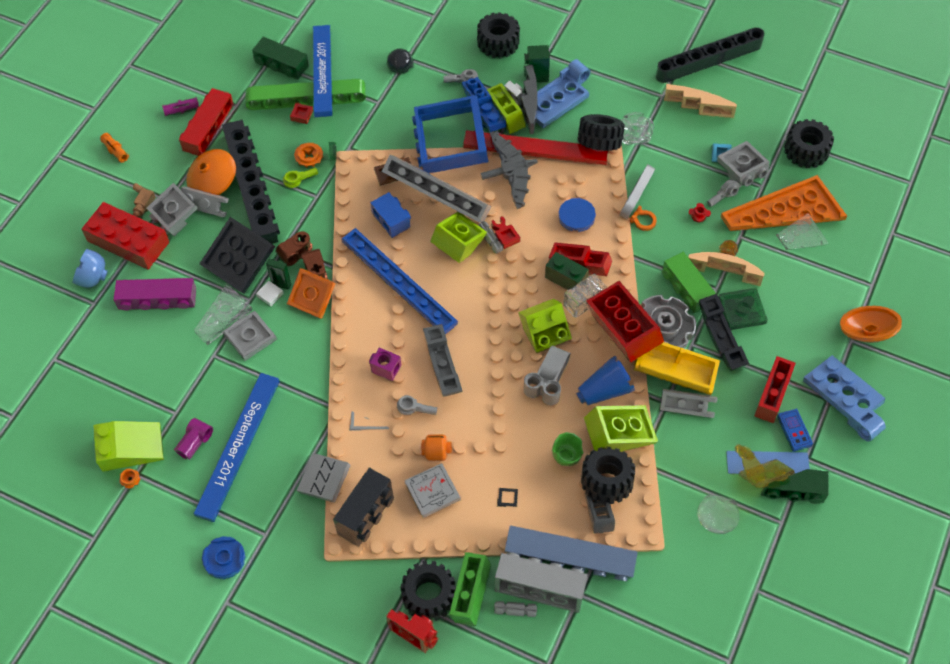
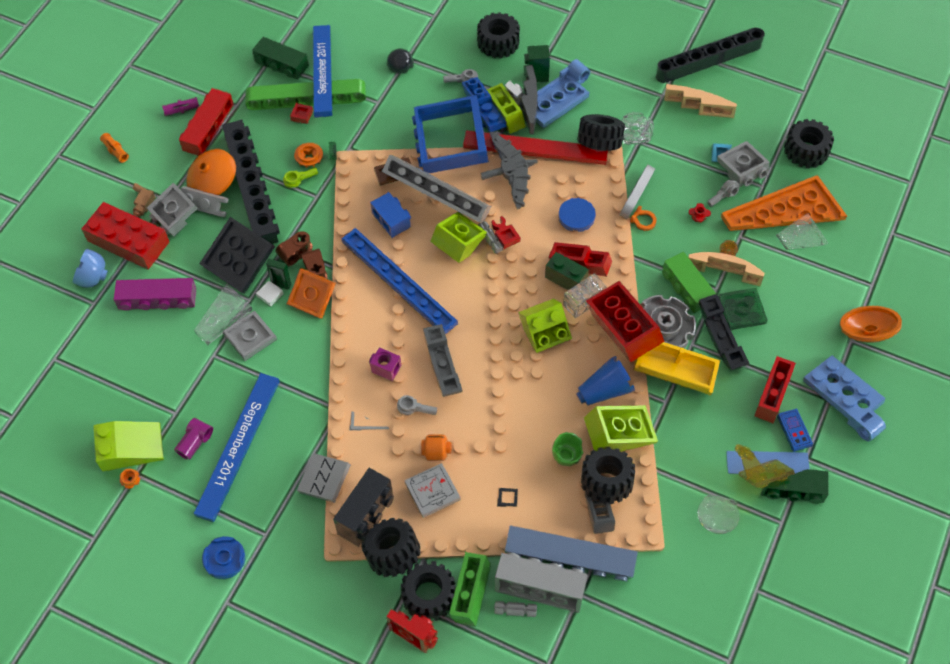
light grey piece [524,346,571,405] -> none
light grey hinge [660,389,718,418] -> none
none -> black tyre [361,518,421,578]

